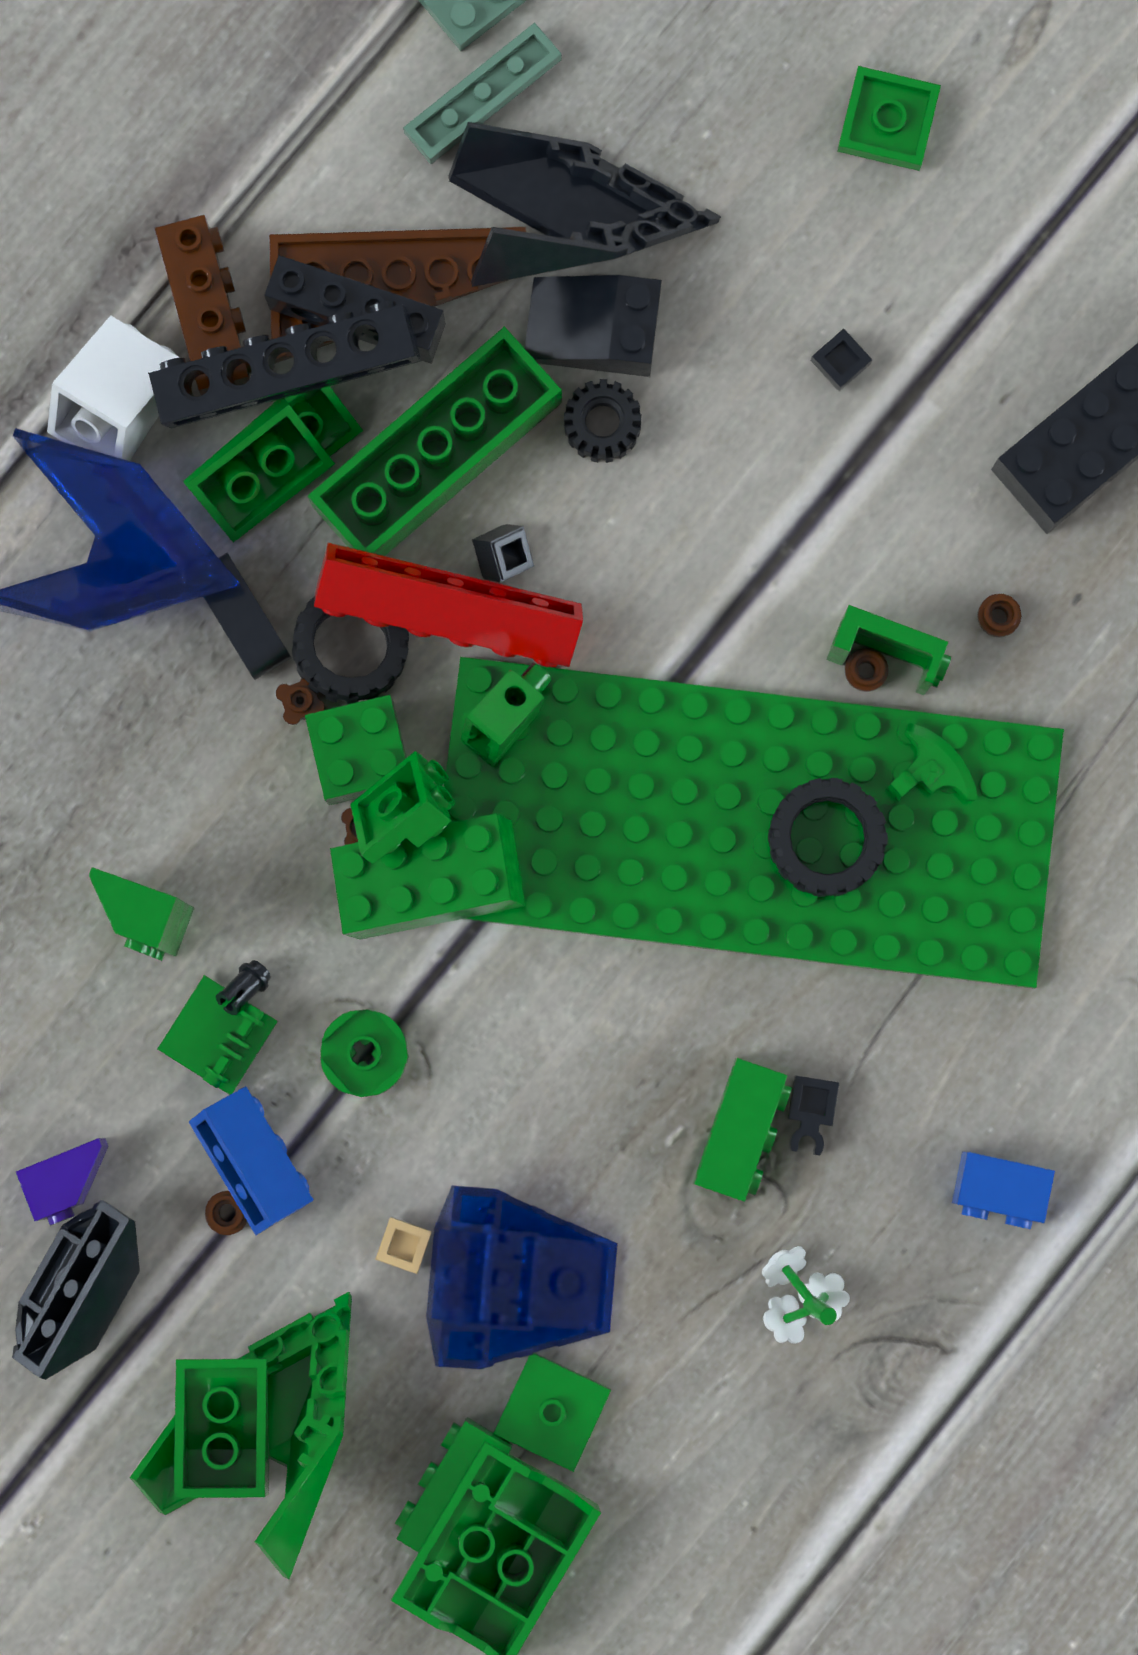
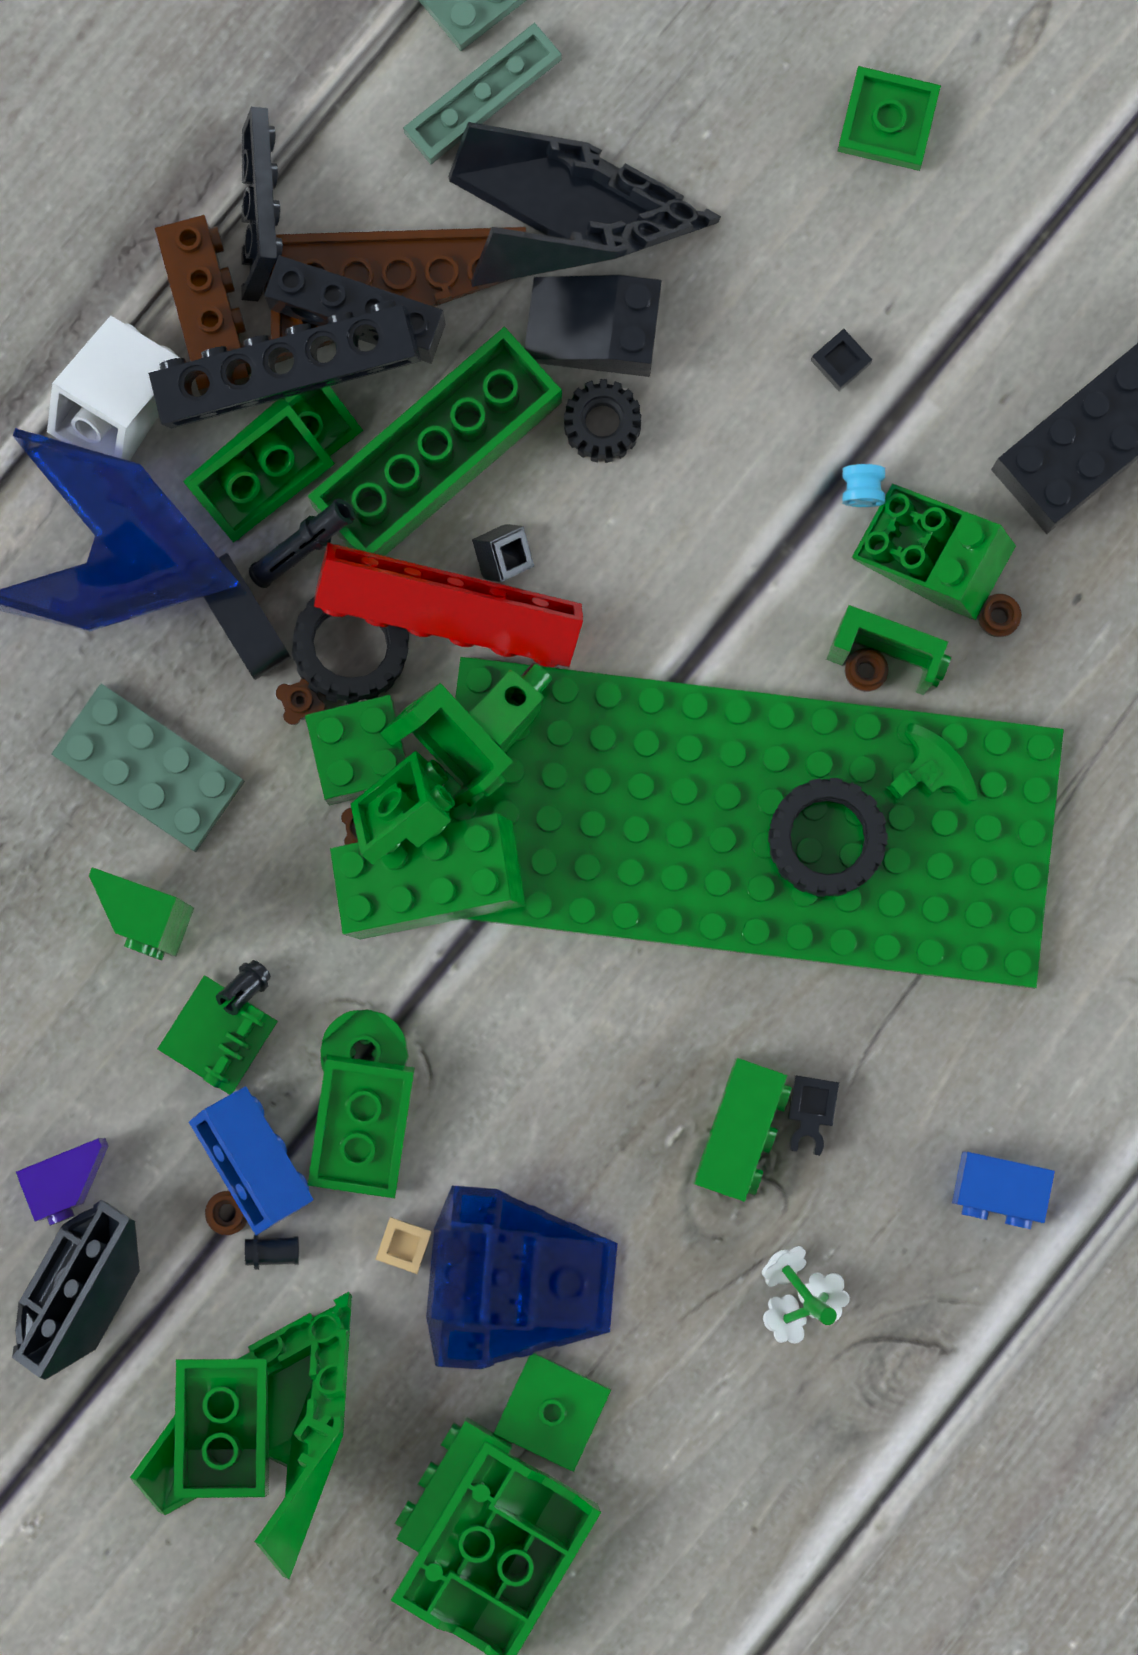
none -> sand green plate [51,683,245,852]
none -> black wing [241,106,283,302]
none -> black pin [245,1234,299,1270]
none -> black pin [248,499,355,588]
none -> green plate [307,1054,415,1199]
none -> green panel [380,683,513,810]
none -> medium azure wheel [842,464,885,507]
none -> green slope [852,483,1016,621]

